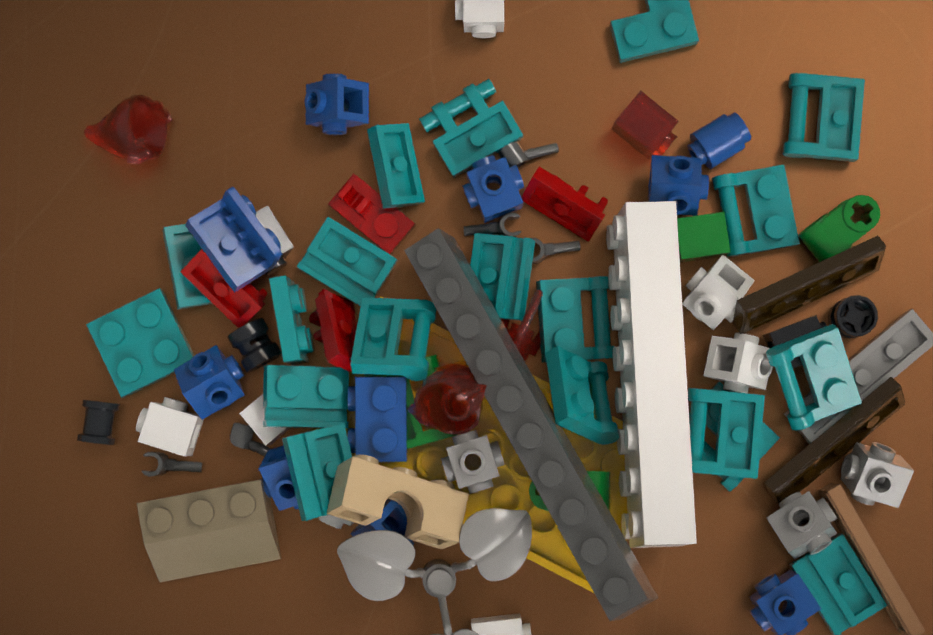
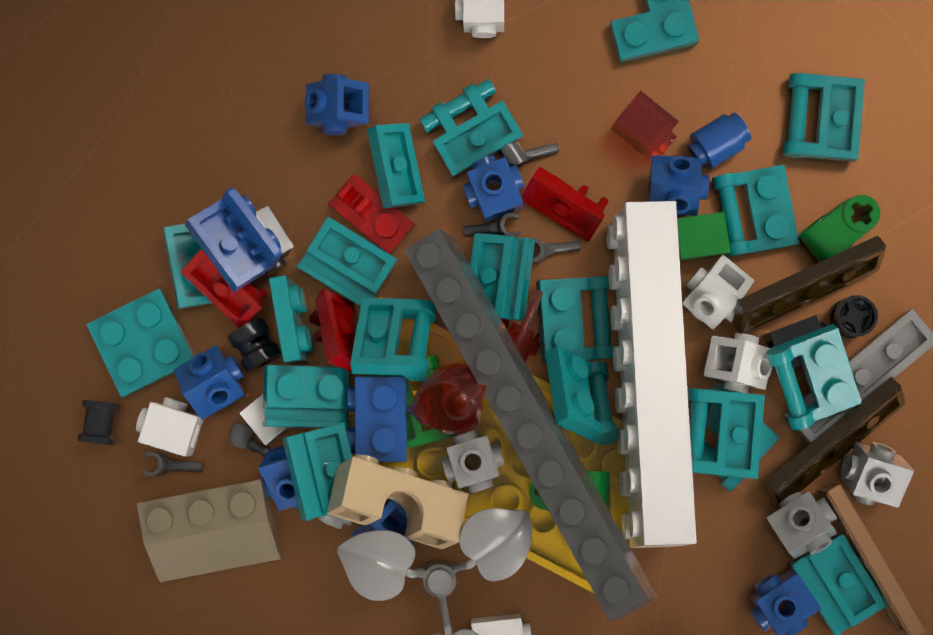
clear red hat [84,95,173,164] -> none

